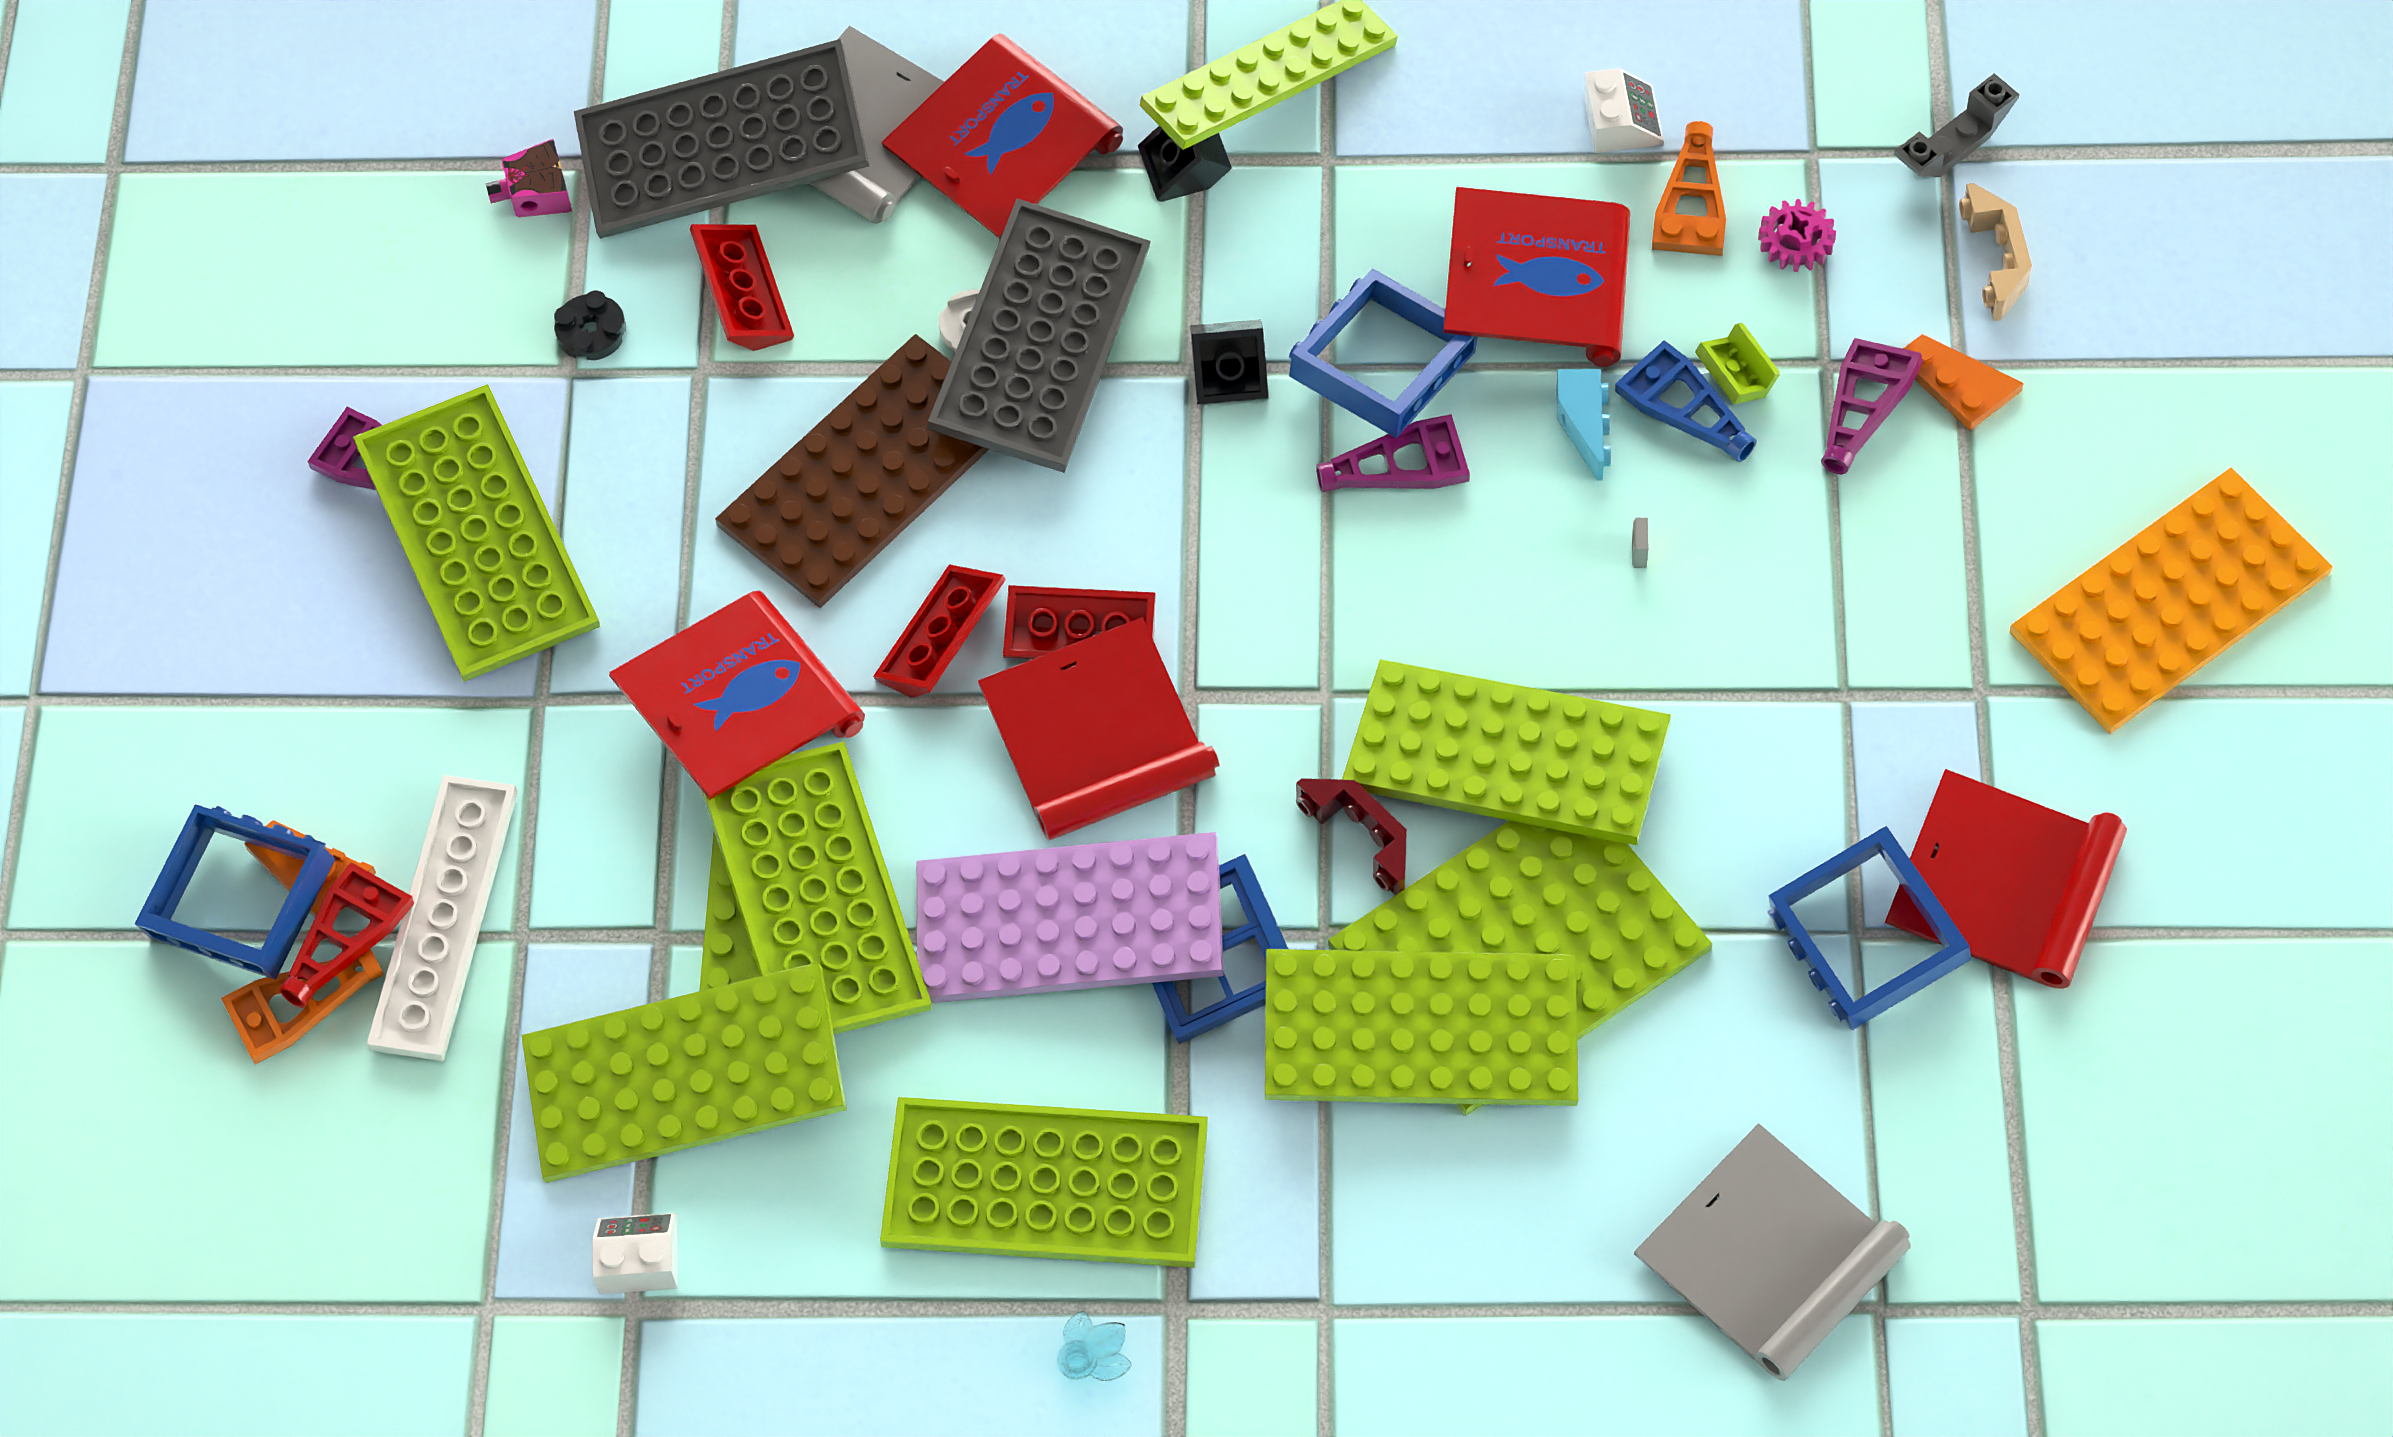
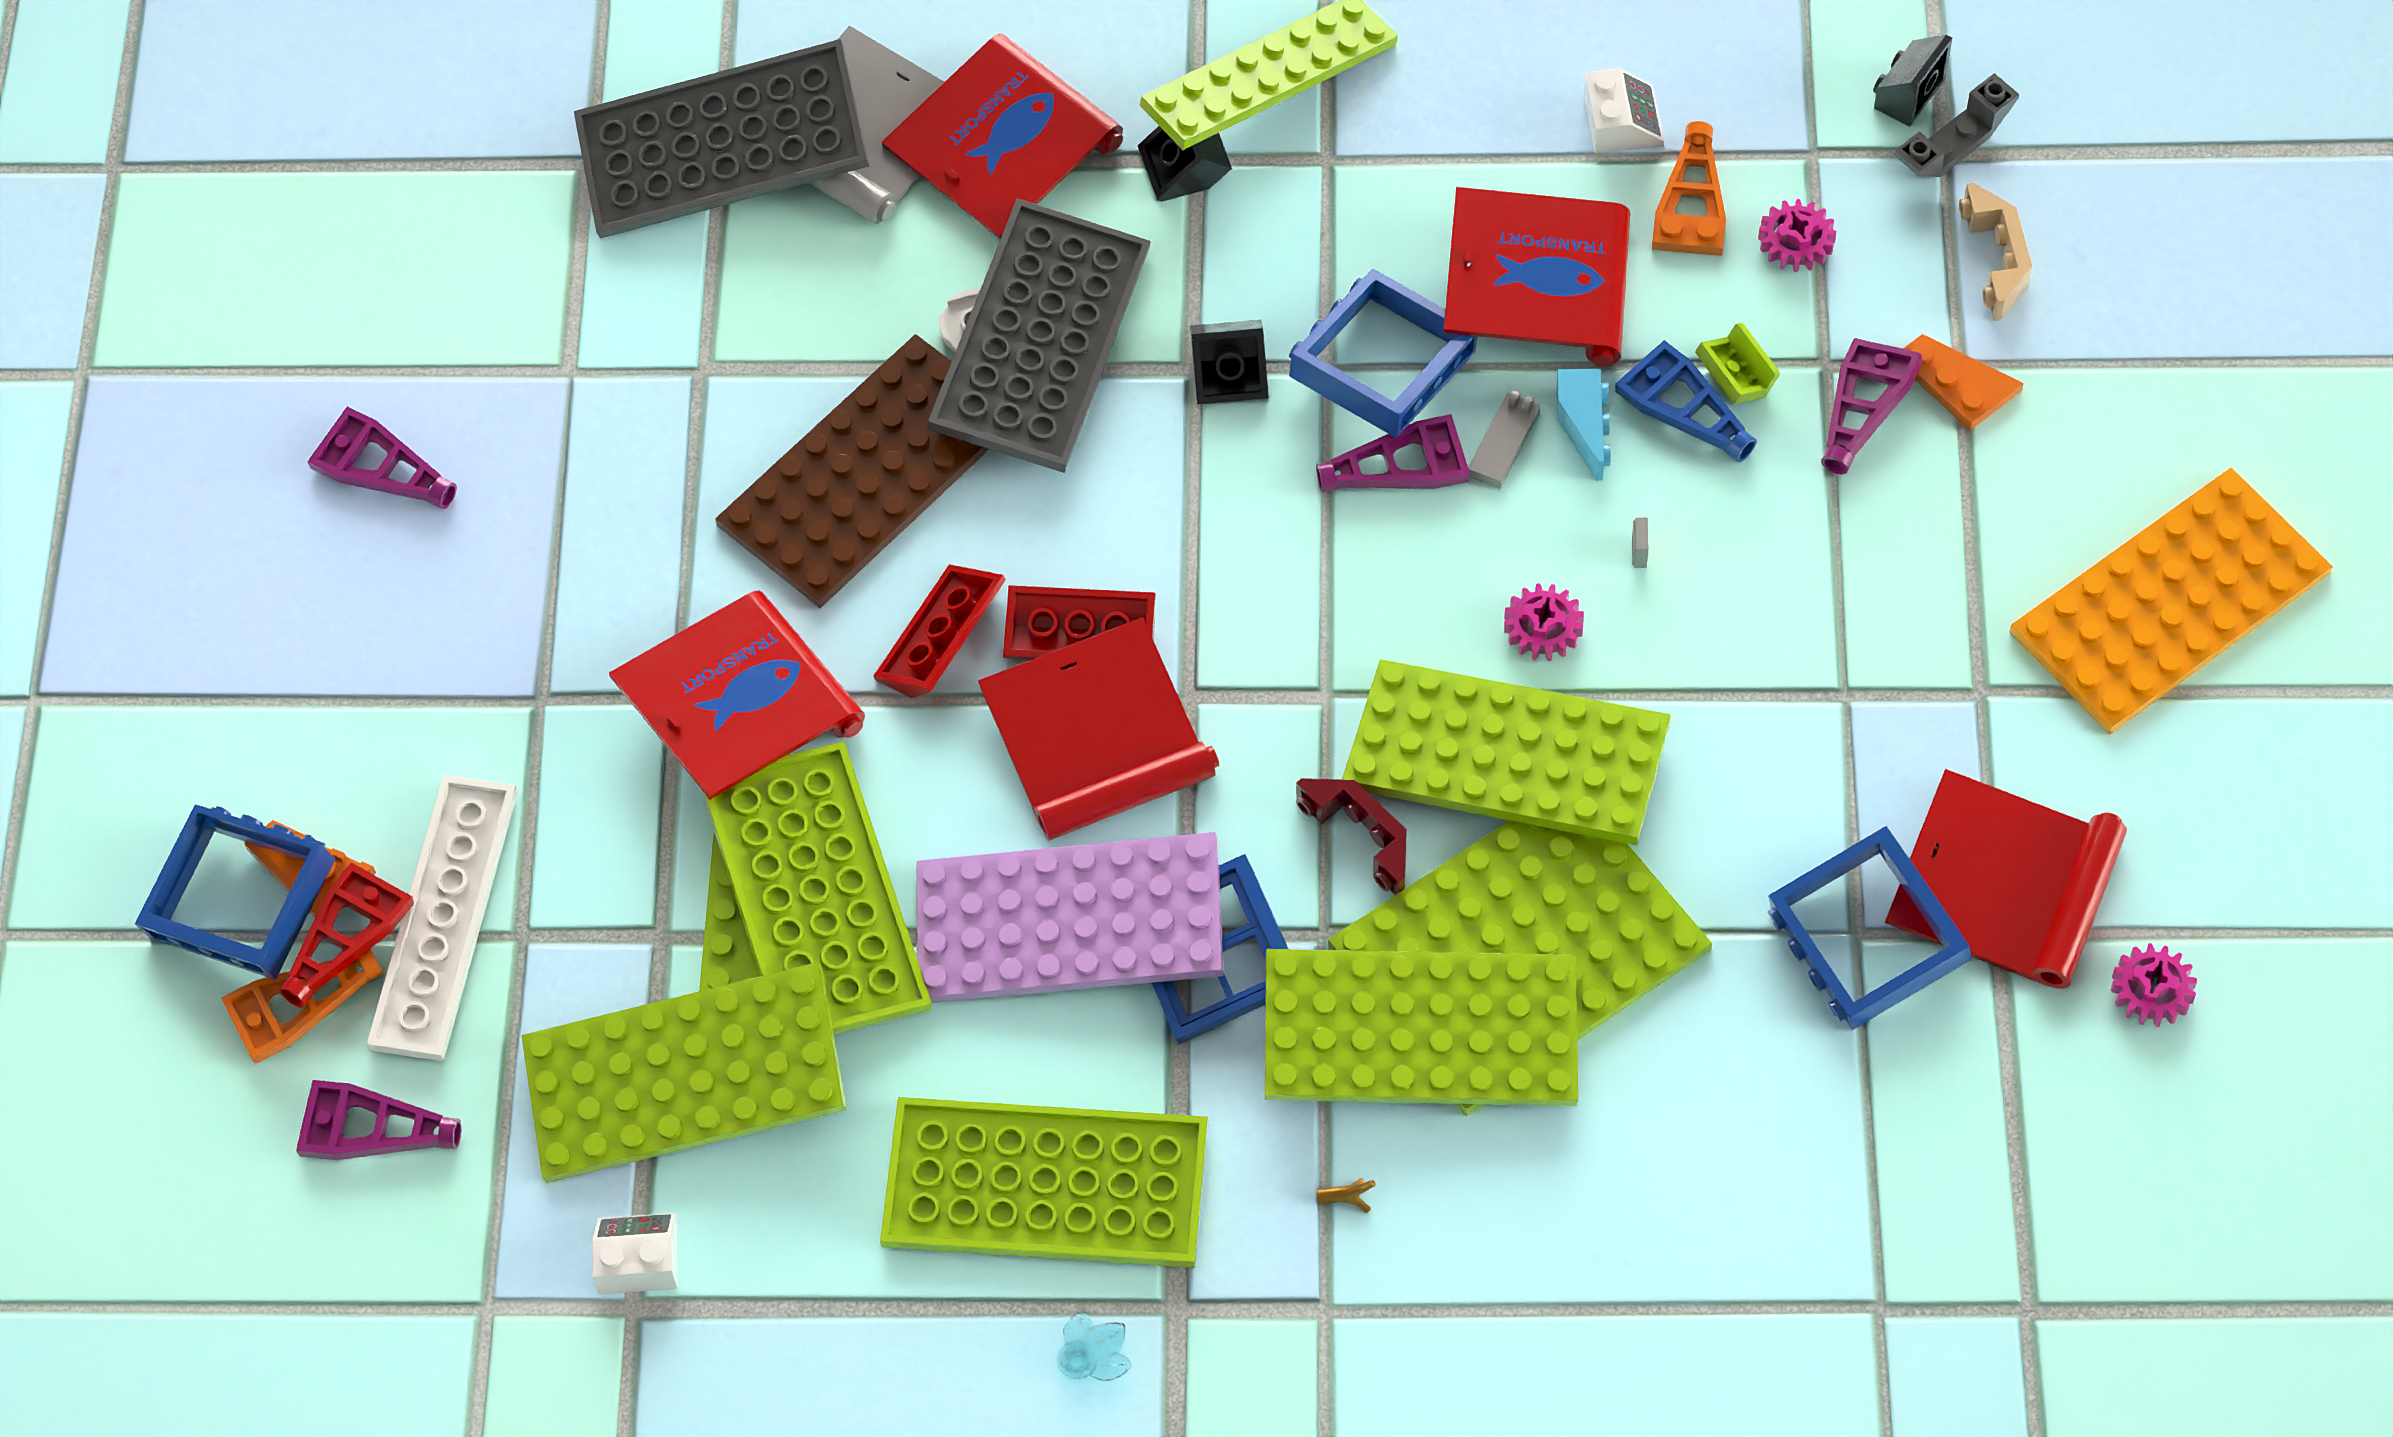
lime plate [353,384,600,682] -> none
torso [485,139,572,217] -> none
black plate [554,290,626,360] -> none
red slope [689,224,794,351] -> none
light grey door [1634,1123,1911,1381] -> none
none -> magenta plate [296,1080,462,1160]
none -> pearl gold bar [1317,1178,1376,1213]
none -> light grey hinge [1468,390,1540,489]
none -> dark pink gear [1504,583,1584,661]
none -> black slope [1873,35,1953,127]
none -> dark pink gear [2110,943,2197,1027]

